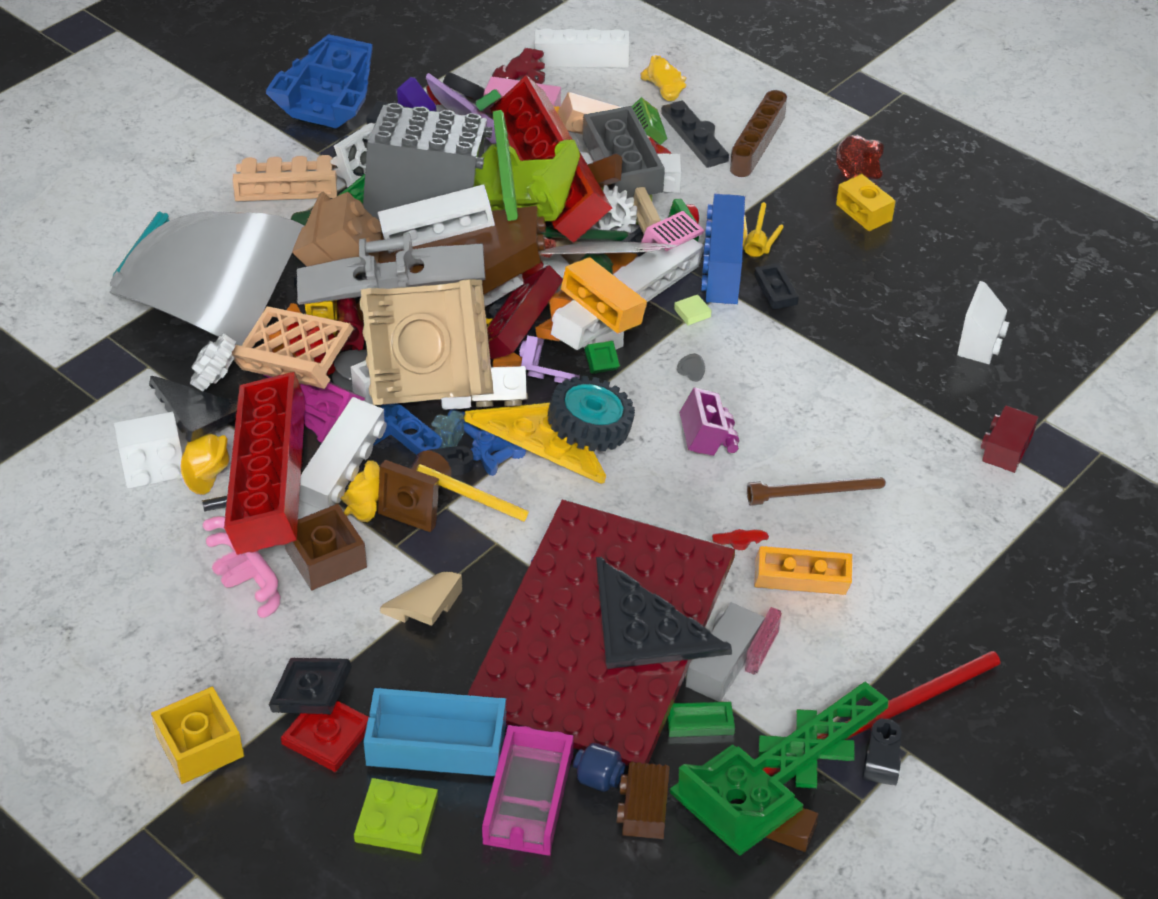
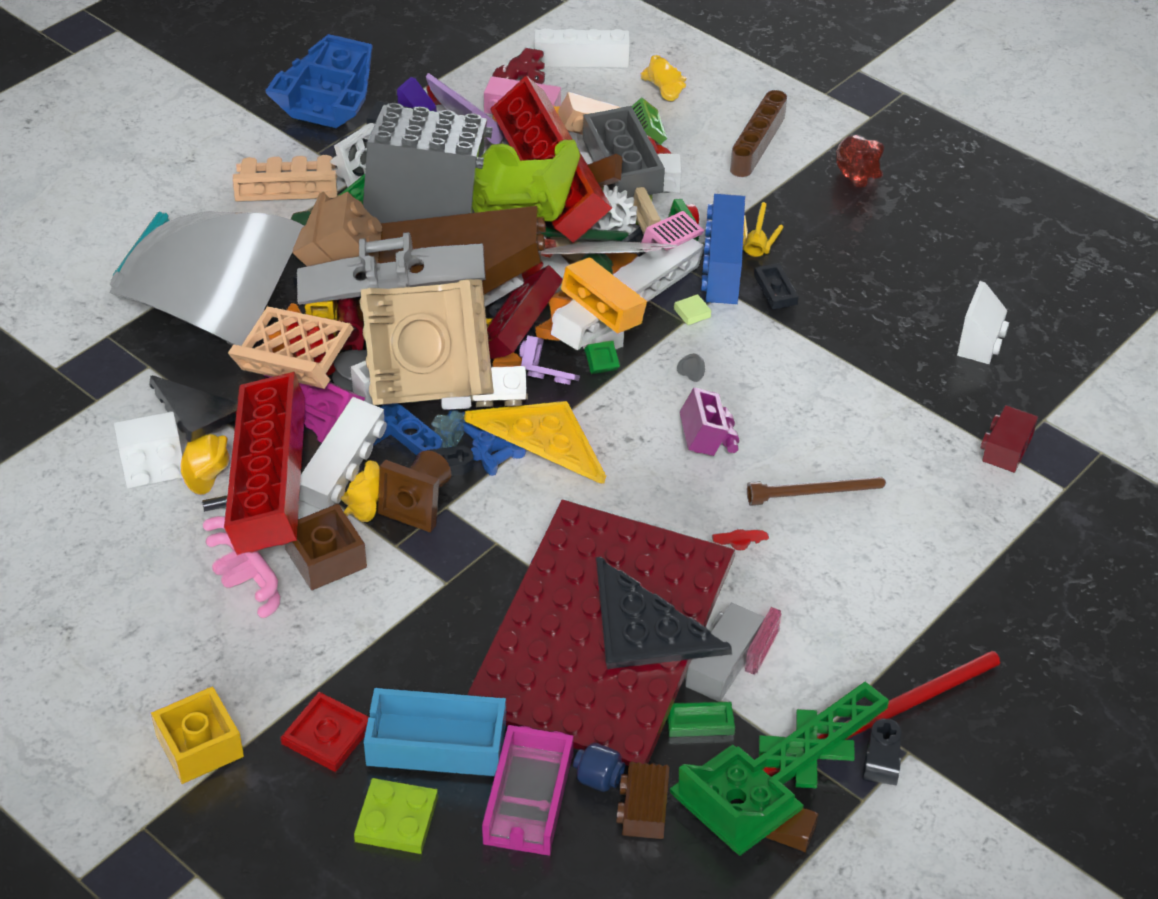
white gear [190,333,236,392] -> none
black tile [268,658,352,714] -> none
white brick [378,185,495,253] -> none
tan slope [380,572,462,626] -> none
yellow bar [416,464,529,522] -> none
black tyre [443,72,485,100] -> none
green tile [476,89,503,111] -> none
bright green tile [493,110,518,221] -> none
black wheel [547,376,635,452] -> none
black hinge [661,100,729,168] -> none
light orange brick [754,546,853,595] -> none
yellow brick [836,174,895,231] -> none

